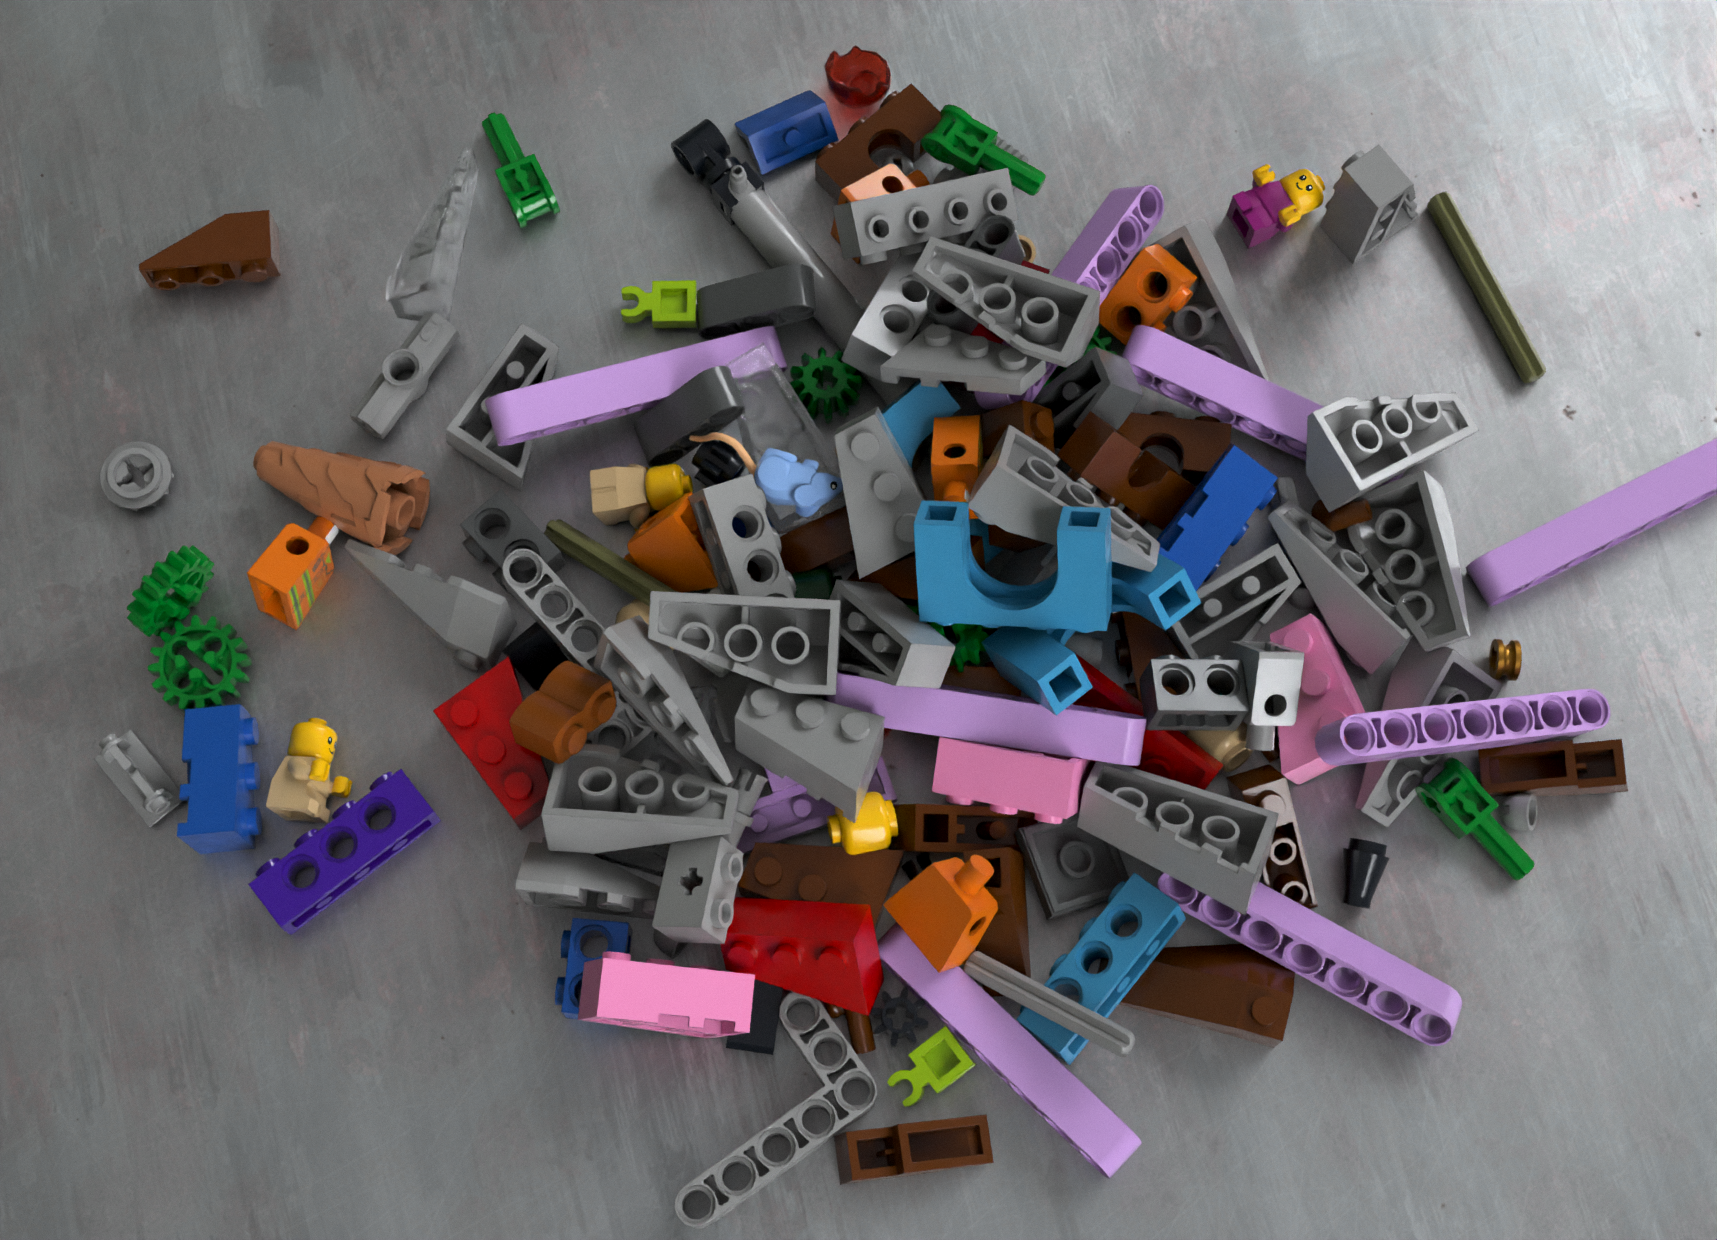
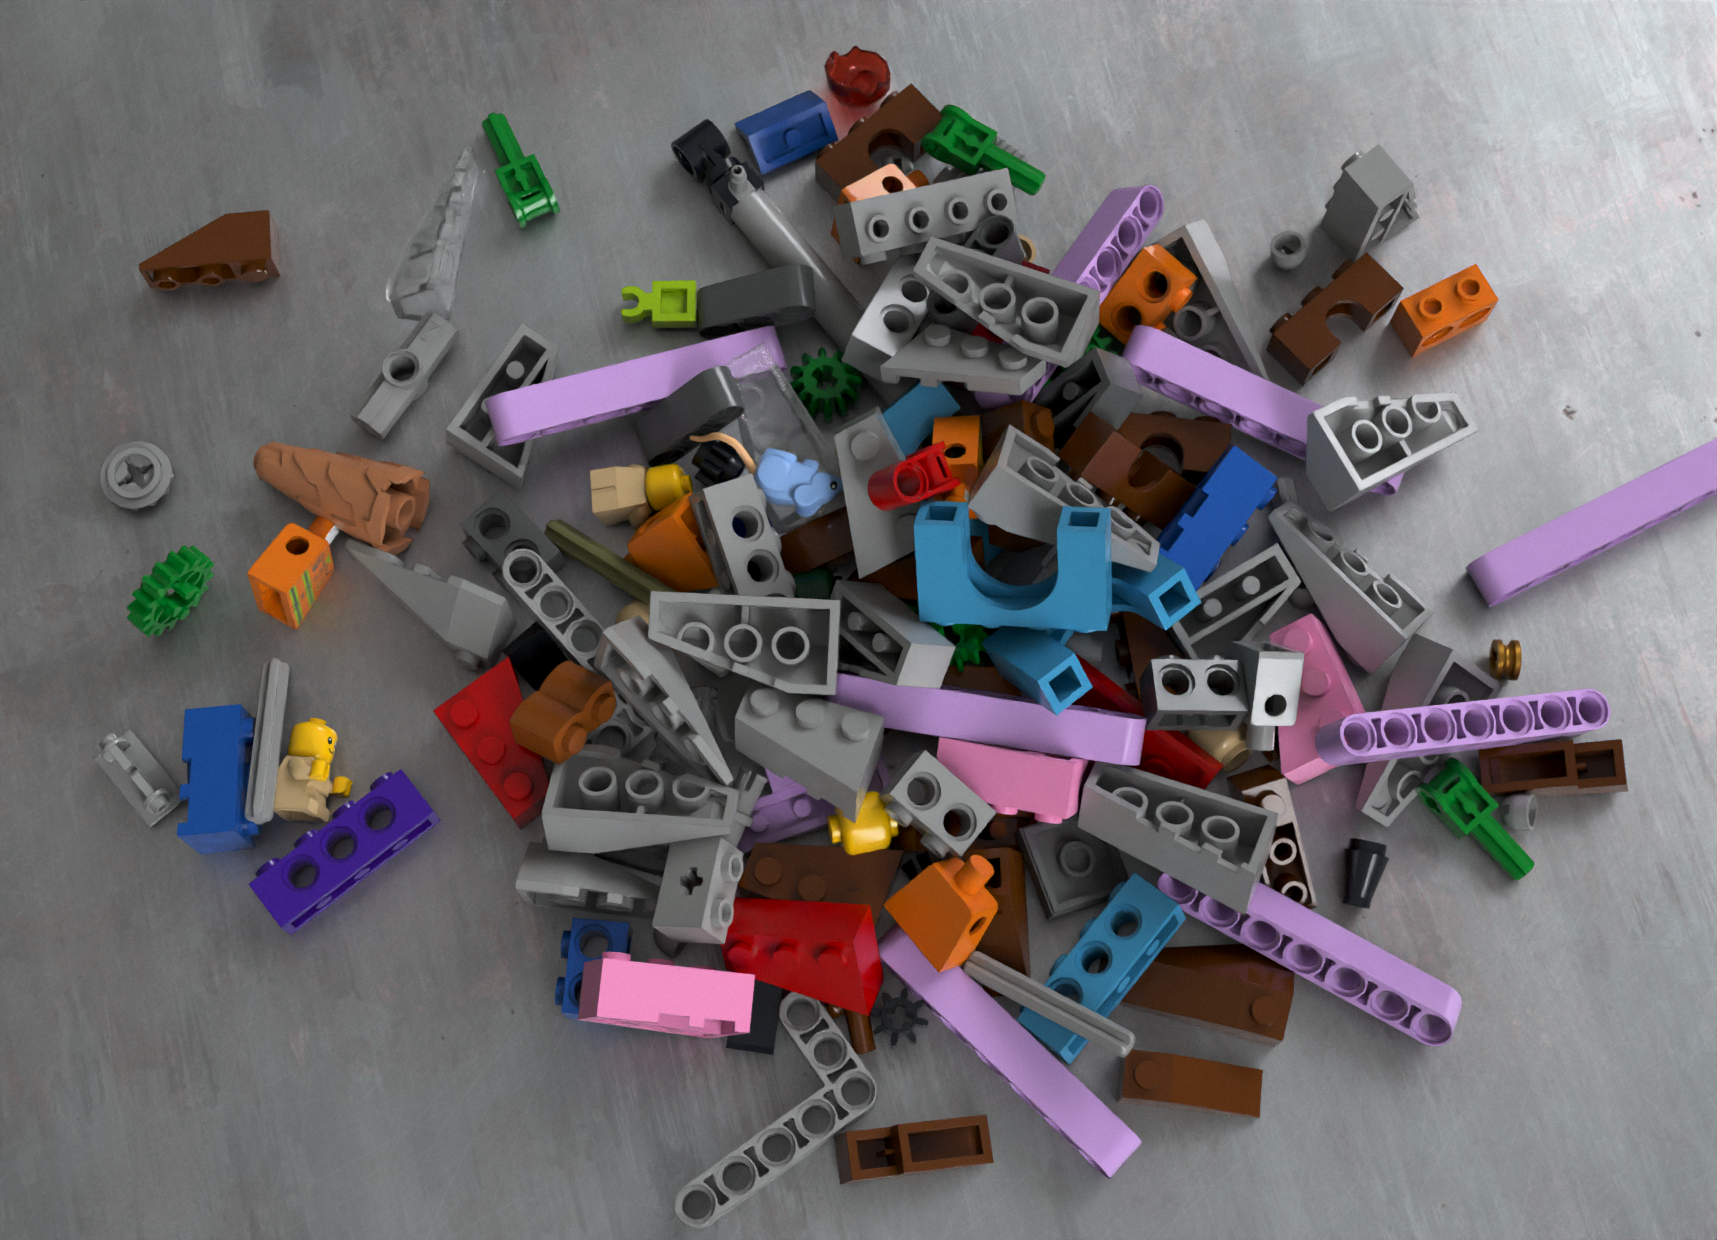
green gear [148,615,252,713] -> none
lime plate [887,1026,977,1107] -> none
piece [1226,164,1325,249] -> none
reddish brown arm [1311,498,1372,532] -> none
light grey wedge [1344,470,1471,652] -> none
olive axle [1427,191,1546,384] -> none
none -> light grey axle [244,658,290,825]
none -> red piece [867,441,961,511]
none -> light grey brick [878,750,996,858]
none -> reddish brown slope [1116,1049,1263,1118]
none -> reddish brown arch [1266,252,1404,386]
none -> light grey hinge [1270,231,1306,270]
none -> orange brick [1390,264,1499,357]

